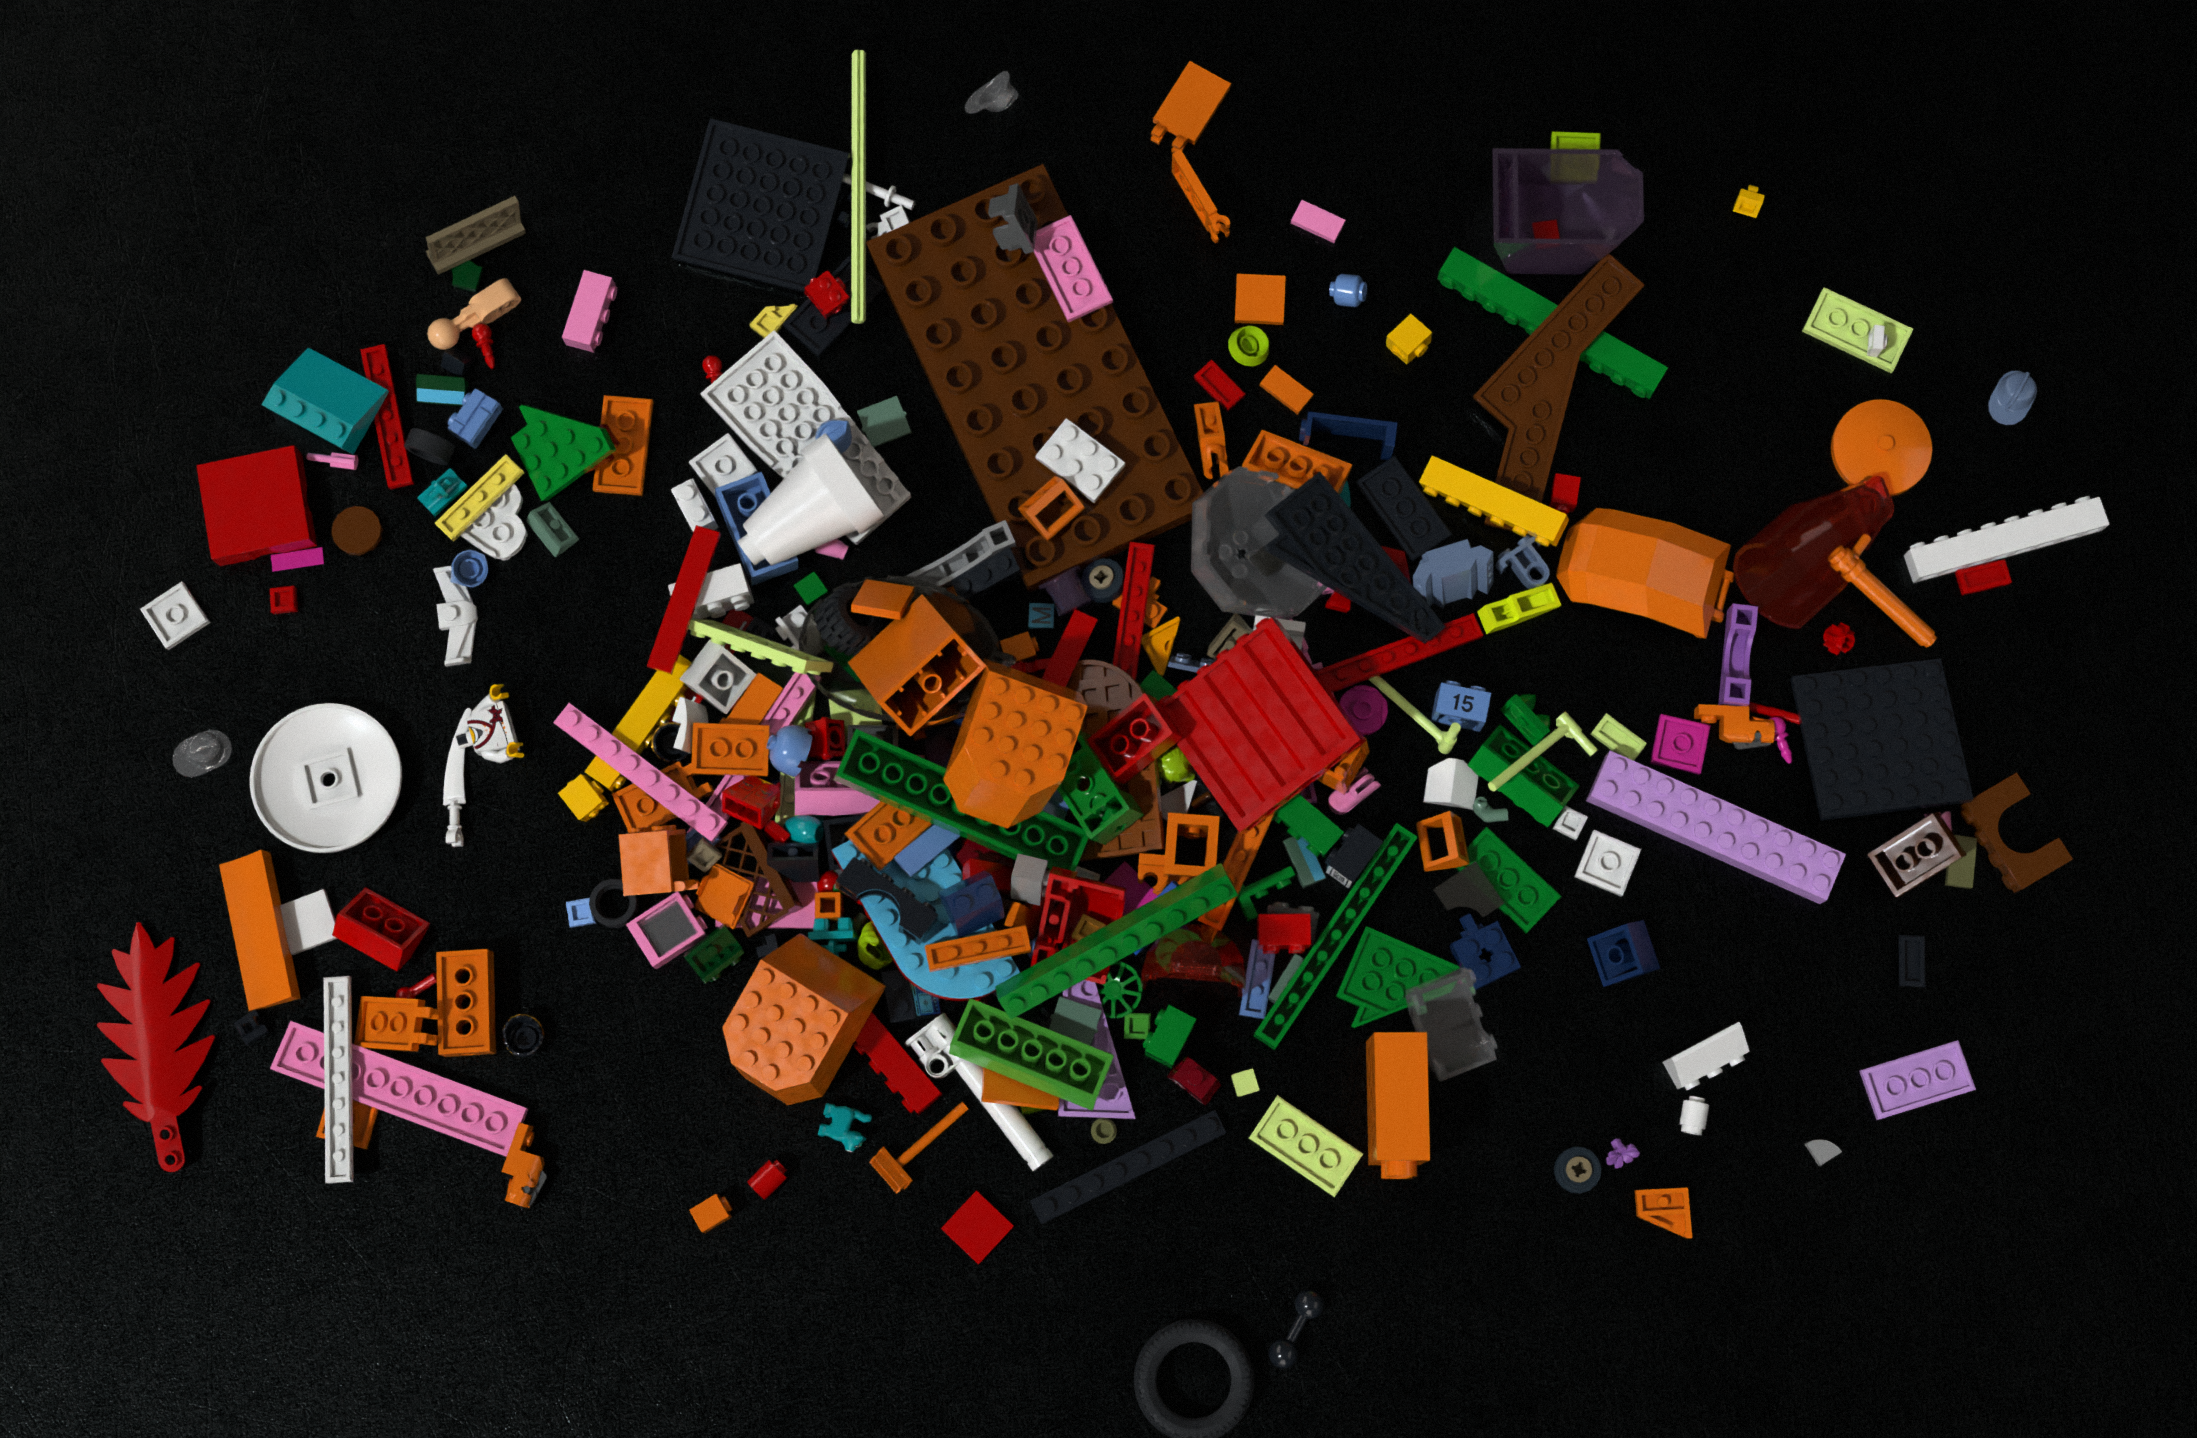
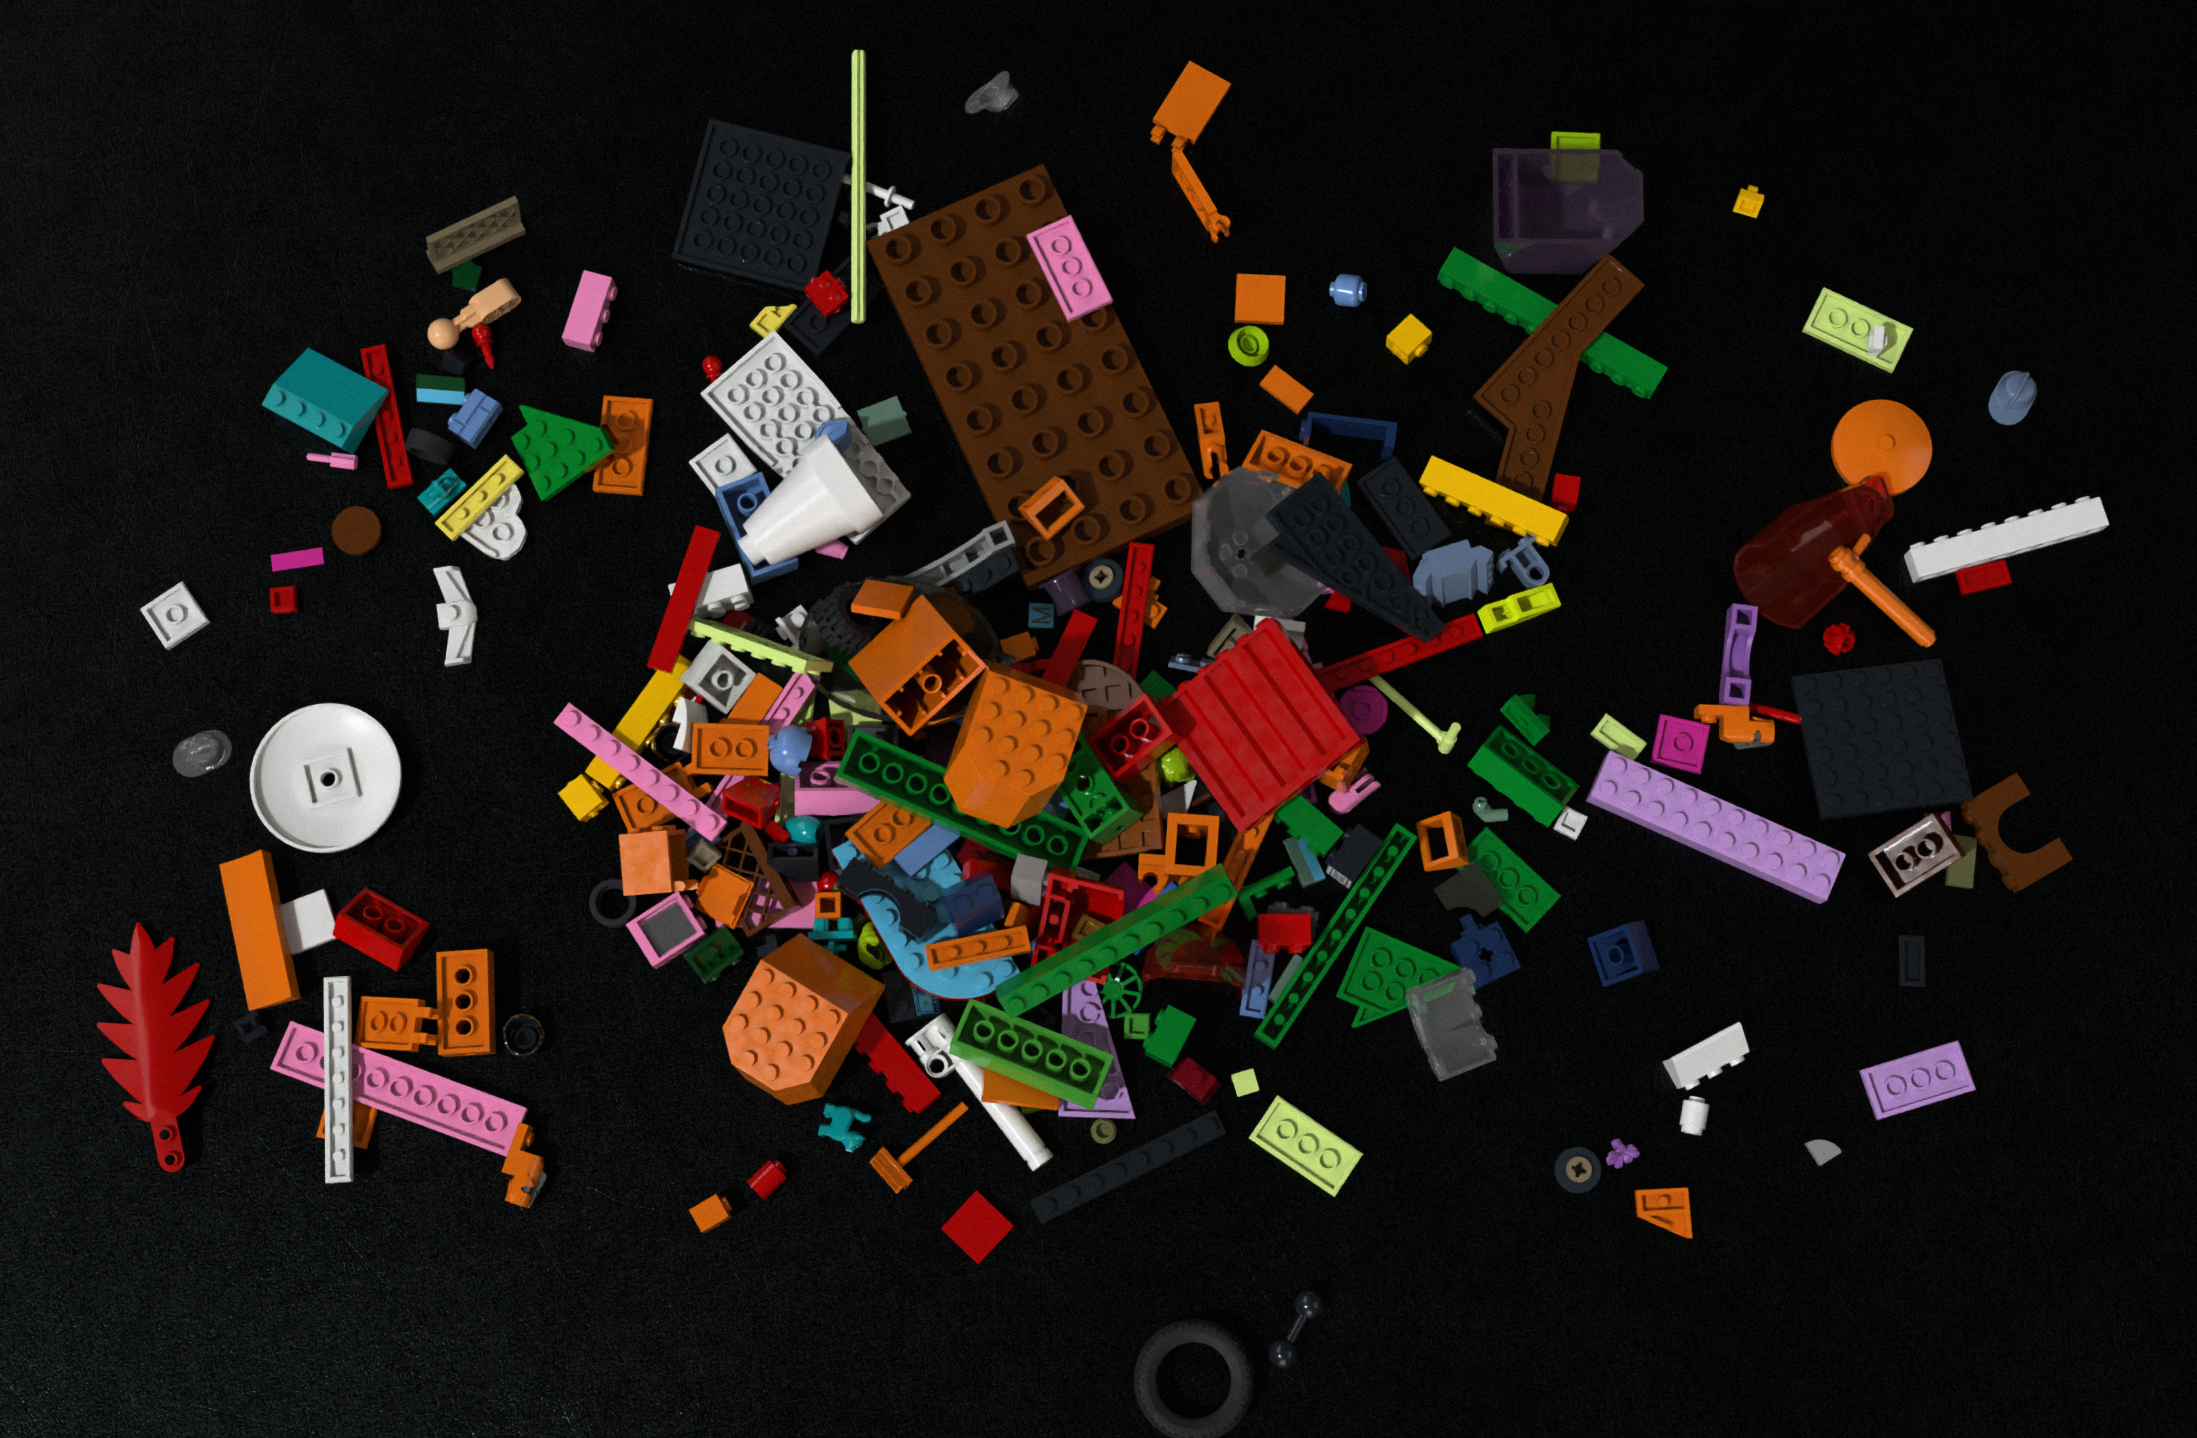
red tile [196,445,317,566] -> none
red bar [395,973,437,999] -> none
white sword [443,708,472,847] -> none
medium blue hat [450,550,488,587] -> none
torso [456,684,524,763] -> none
sand green slope [526,502,579,557] -> none
light blue tile [566,898,596,928] -> none
white brick [671,478,718,532] -> none
green tile [794,572,829,607] -> none
dark grey panel [988,183,1038,254] -> none
white plate [1035,418,1125,503] -> none
sand green piece [1049,997,1102,1046] -> none
light orange tile [1141,616,1180,678] -> none
red tile [1194,360,1245,412] -> none
bright pink tile [1291,200,1345,243] -> none
orange brick [1366,1032,1430,1179] -> none
white slope [1423,758,1478,810] -> none
medium blue brick [1431,681,1491,732] -> none
yellowish green bar [1488,711,1598,791] -> none
red tile [1531,220,1560,249] -> none
orange windscreen [1556,508,1735,639] -> none
white tile [1574,830,1641,896] -> none
dark pink bar [1770,717,1792,764] -> none

